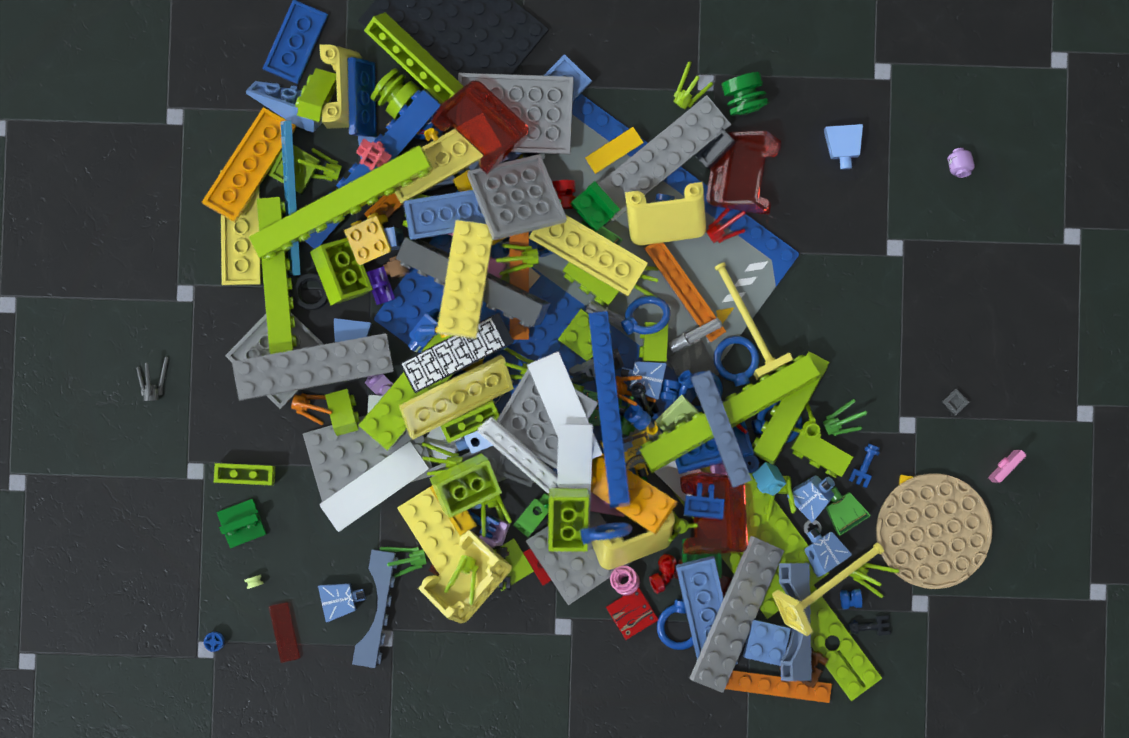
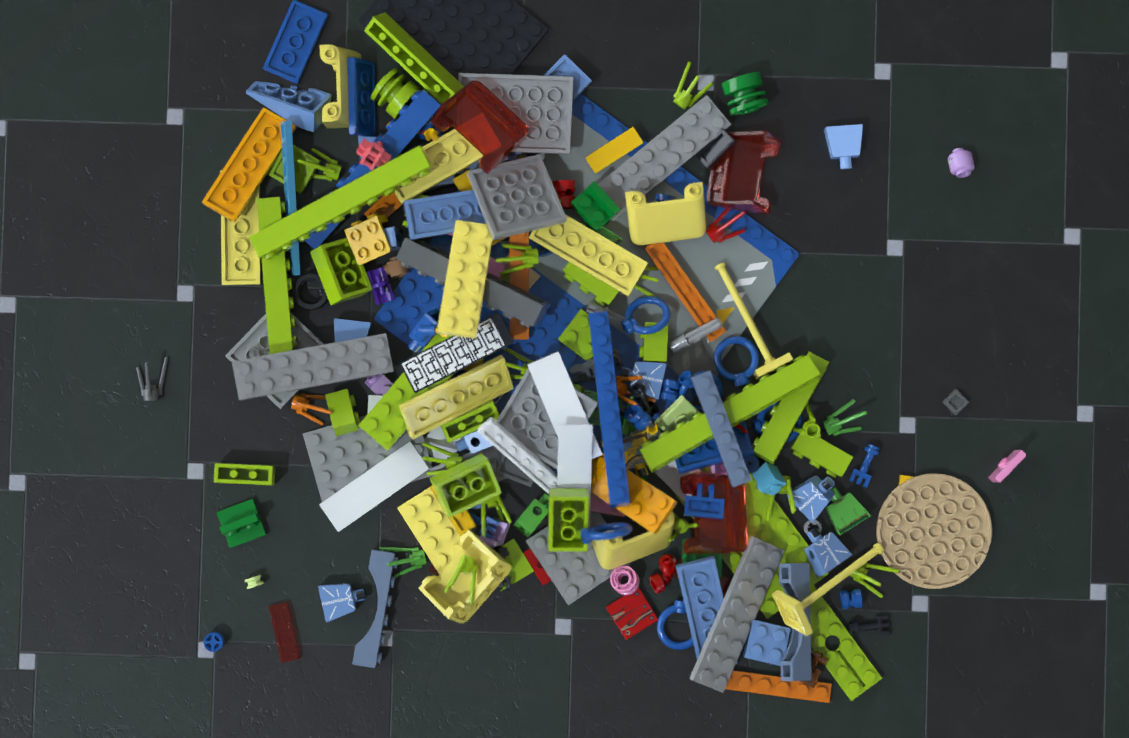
lime brick [295,68,337,122] -> none

